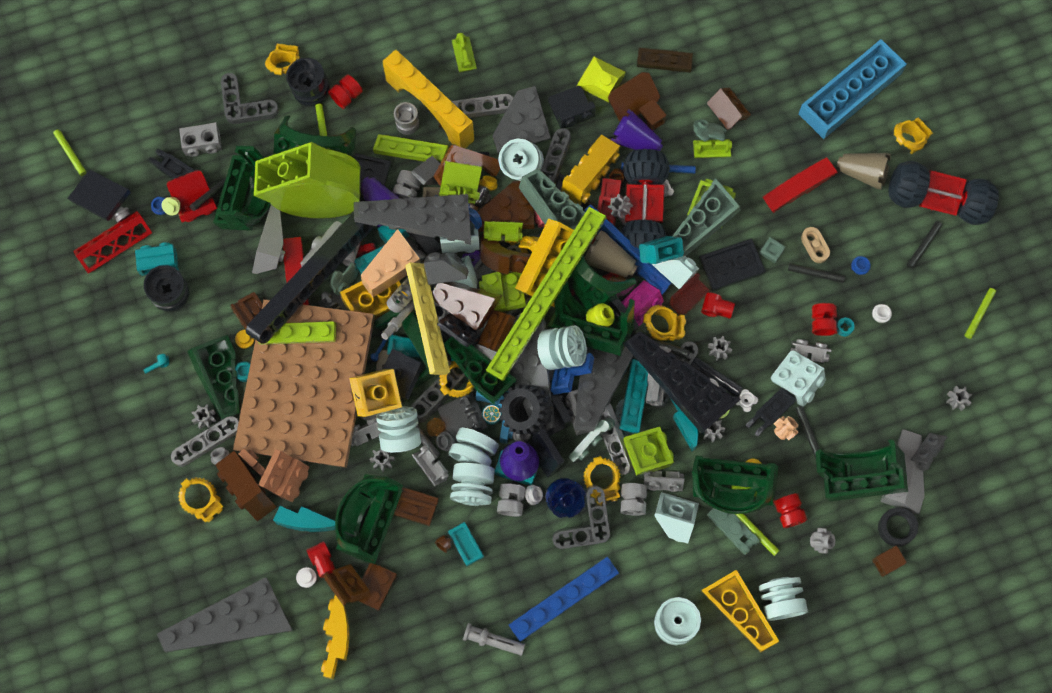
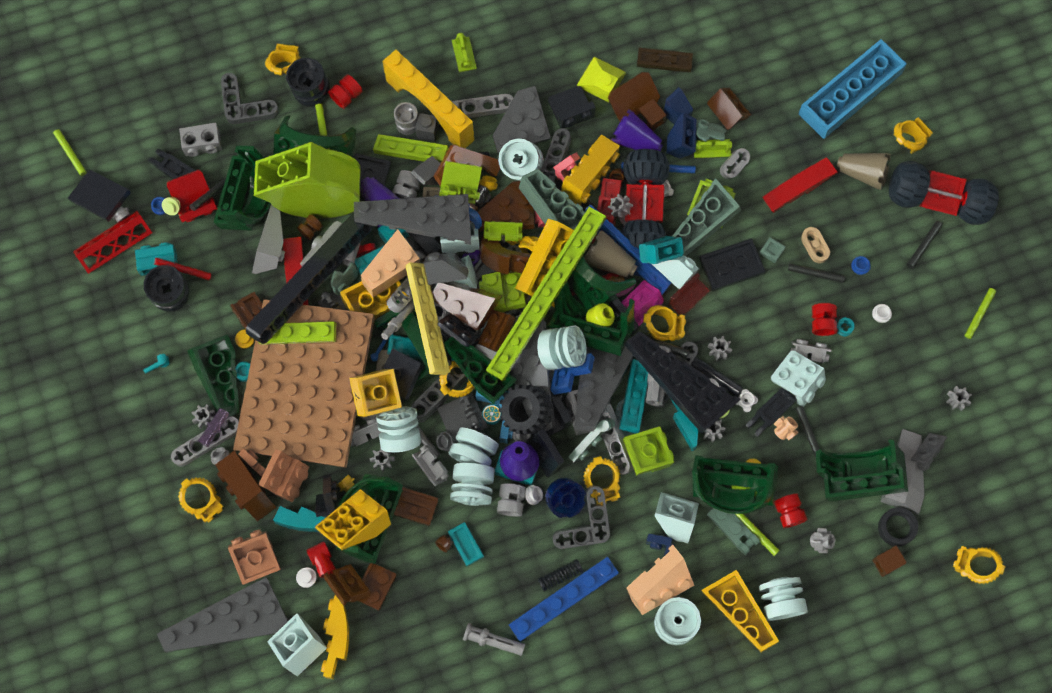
clear orange plate [427,418,446,436] -> none
light grey wheel [620,483,647,516] -> none
light grey hinge [644,471,684,492] -> none
red piece [701,293,735,319] -> none
none -> red bar [154,257,211,280]
none -> clear purple pin [198,408,230,447]
none -> nougat plate [228,529,281,585]
none -> light aqua slope [267,614,327,676]
none -> reddish brown wheel [297,214,323,240]
none -> black bracket [315,474,338,517]
none -> yellow slope [315,489,391,550]
none -> yellow plate [337,475,355,492]
none -> dark grey brick [416,113,438,142]
none -> black piece [538,559,583,592]
none -> coral bracket [553,152,581,182]
none -> light nougat wedge [627,545,694,615]
none -> dark blue bracket [646,533,675,556]
none -> dark blue slope [664,87,693,124]
none -> dark blue slope [667,113,697,159]
none -> light grey beam [720,148,750,179]
none -> yellow piece [953,546,1005,584]

